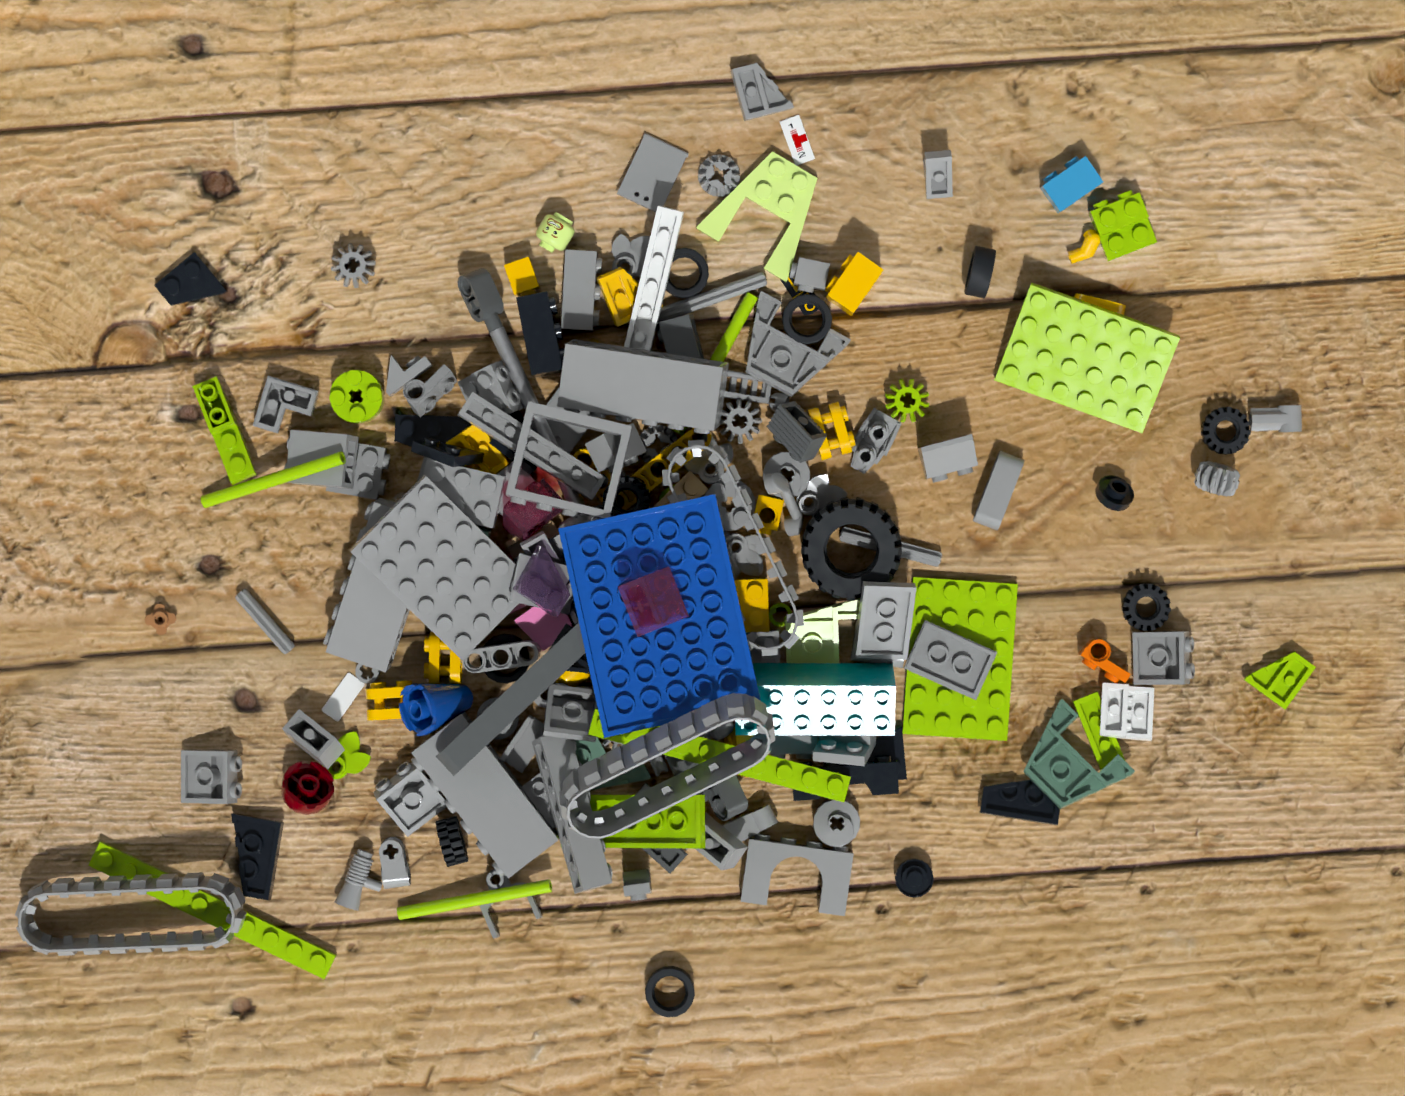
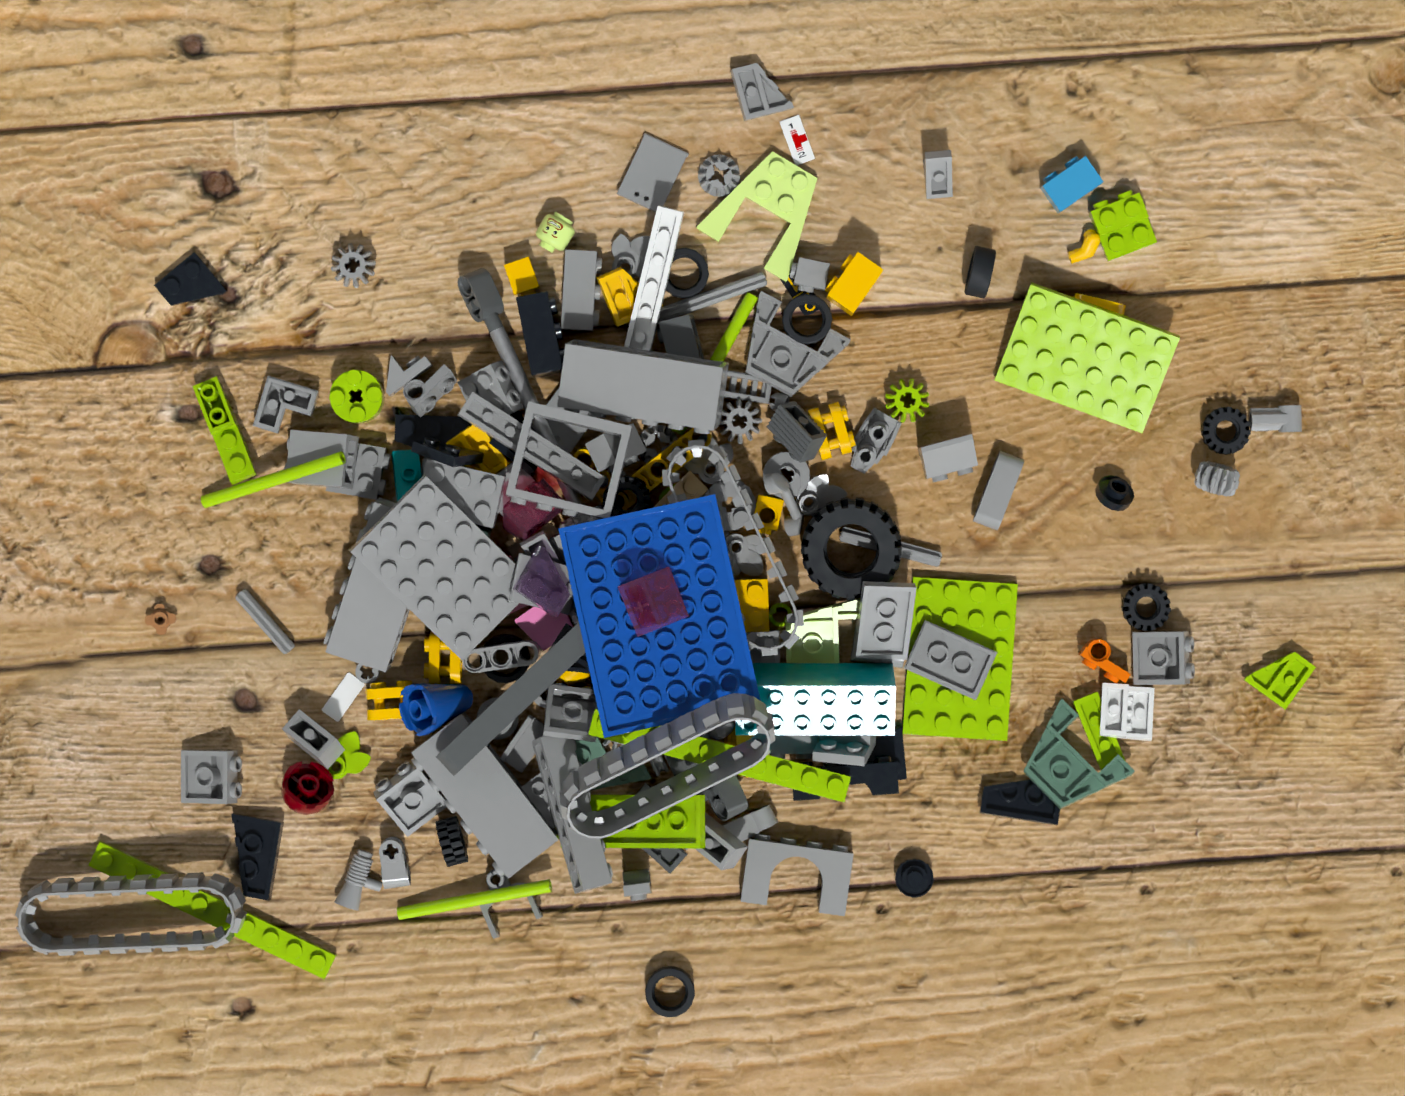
light grey piece [813,799,860,847] -> none
none -> teal plate [391,450,422,502]

